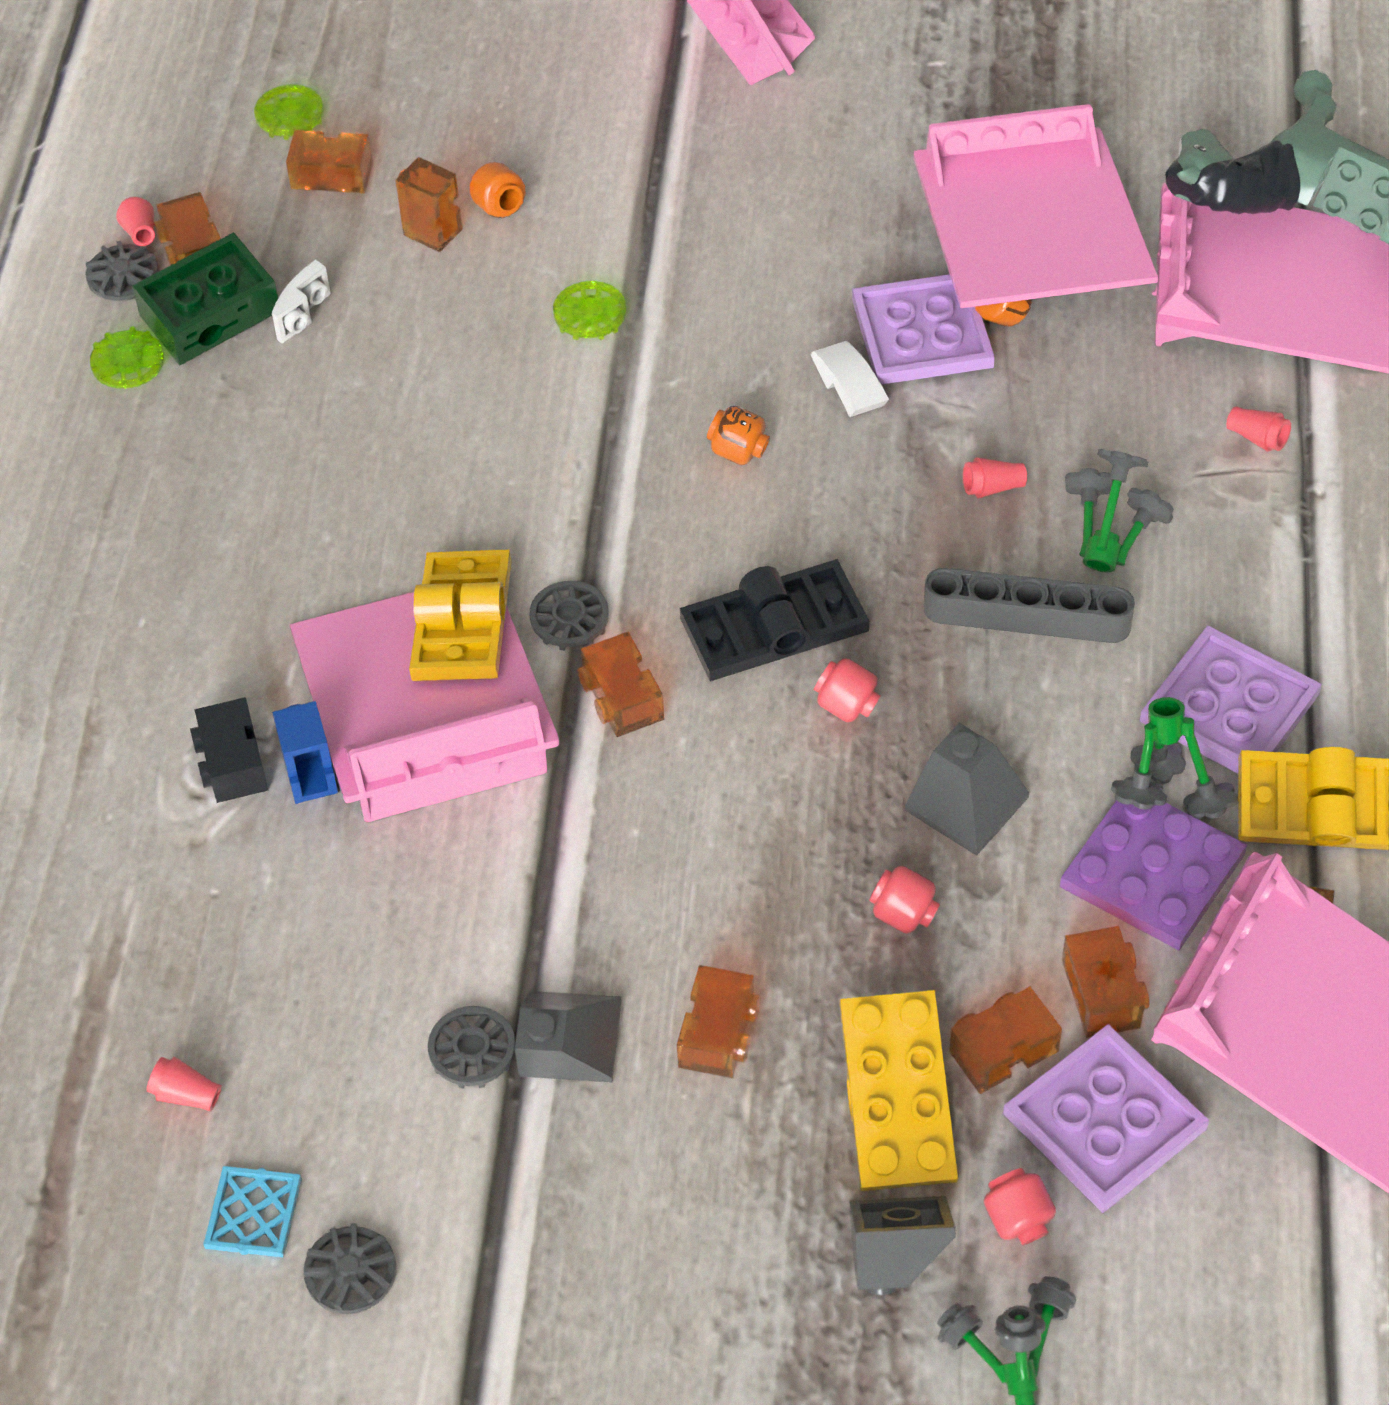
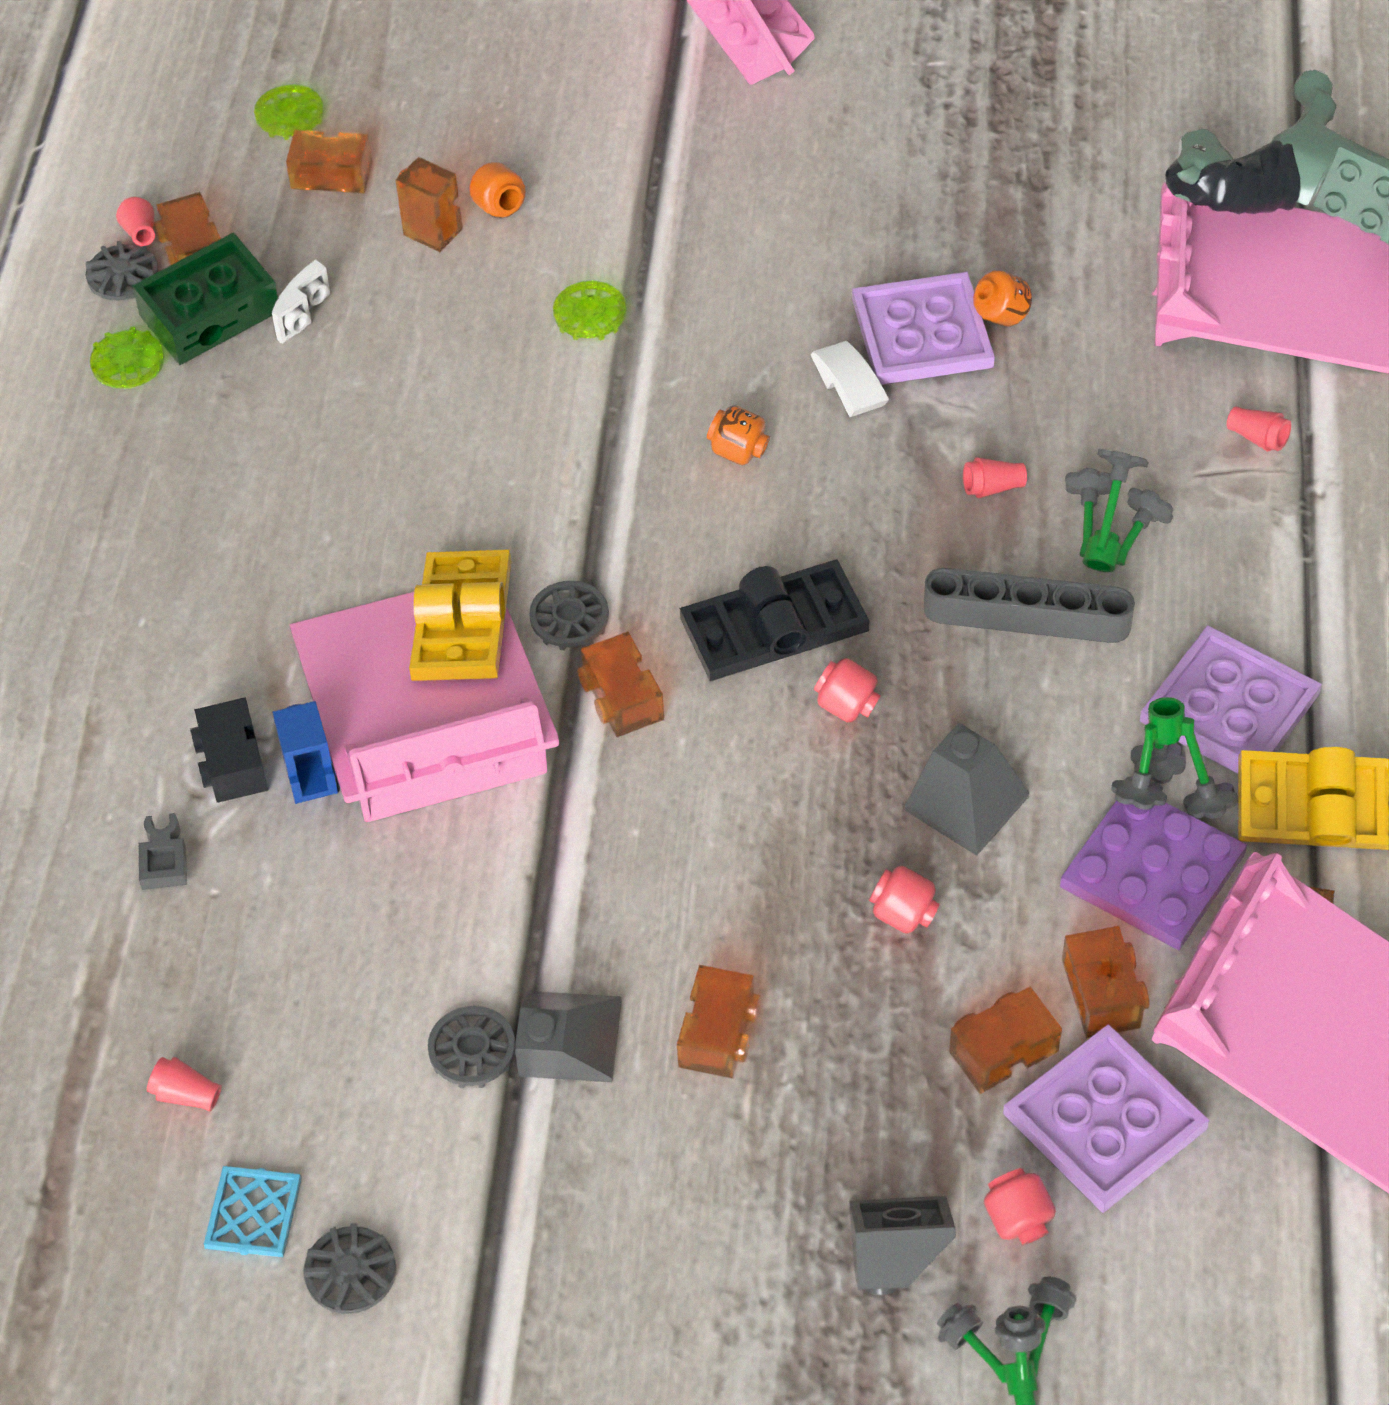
yellow plate [839,990,958,1191] -> none
bright pink door [914,104,1158,308] -> none
none -> dark grey plate [138,813,187,890]

